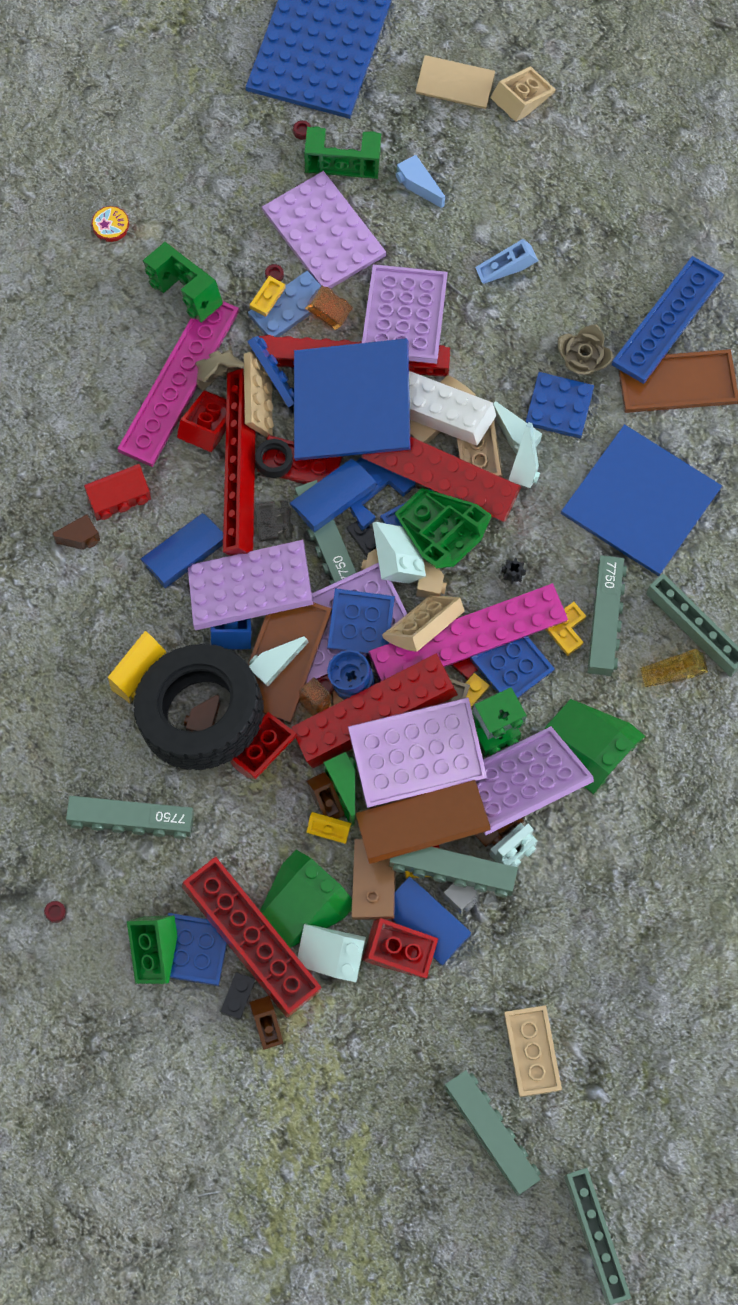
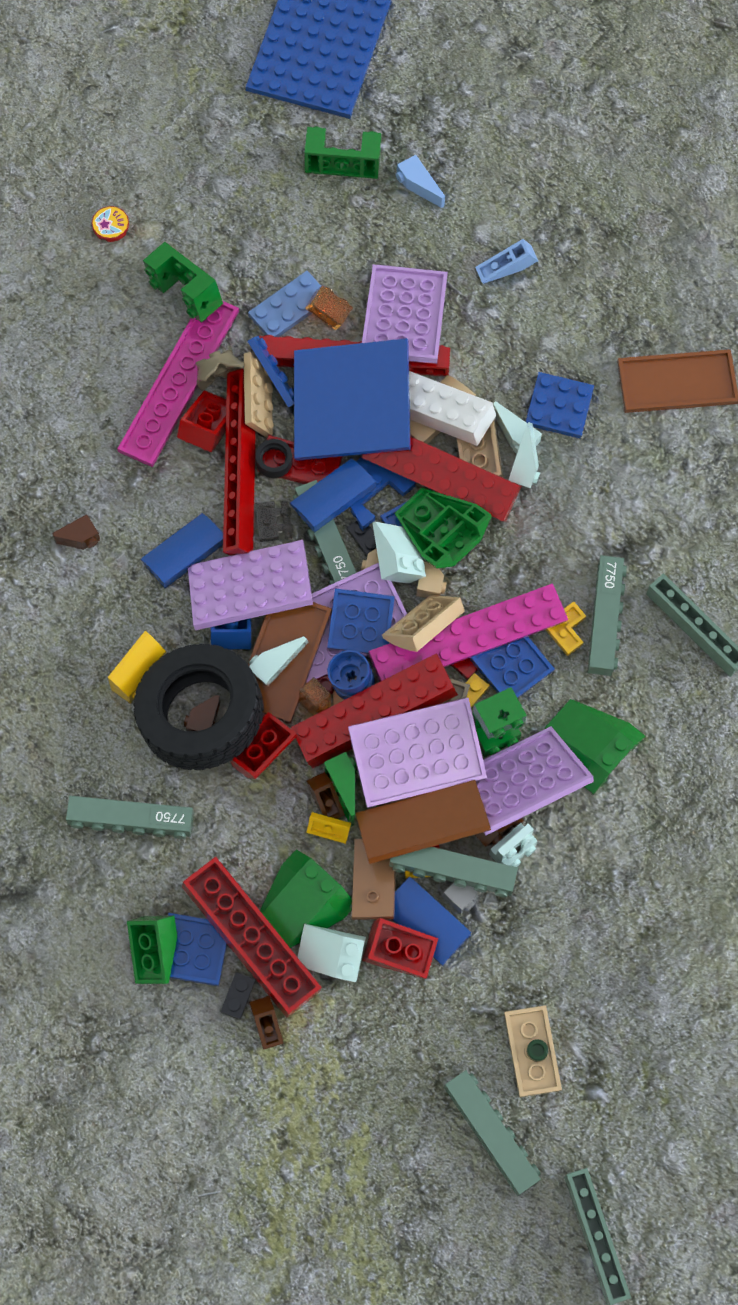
dark red tile [44,901,66,923] -> none
red slope [84,464,151,521] -> none
yellow plate [250,276,286,317] -> none
lavender plate [262,171,386,291] -> none
dark red tile [265,264,284,282] -> none
dark red tile [293,120,311,140] -> none
tan slope [416,55,495,109] -> none
tan slope [490,66,556,121] -> none
black gear [501,558,526,584] -> none
dark tan brick [558,324,613,376] -> none
blue tile [561,424,722,576] -> none
blue plate [612,256,724,384] -> none
clear yellow slope [640,649,708,687] -> none
none -> dark green tile [526,1039,548,1062]

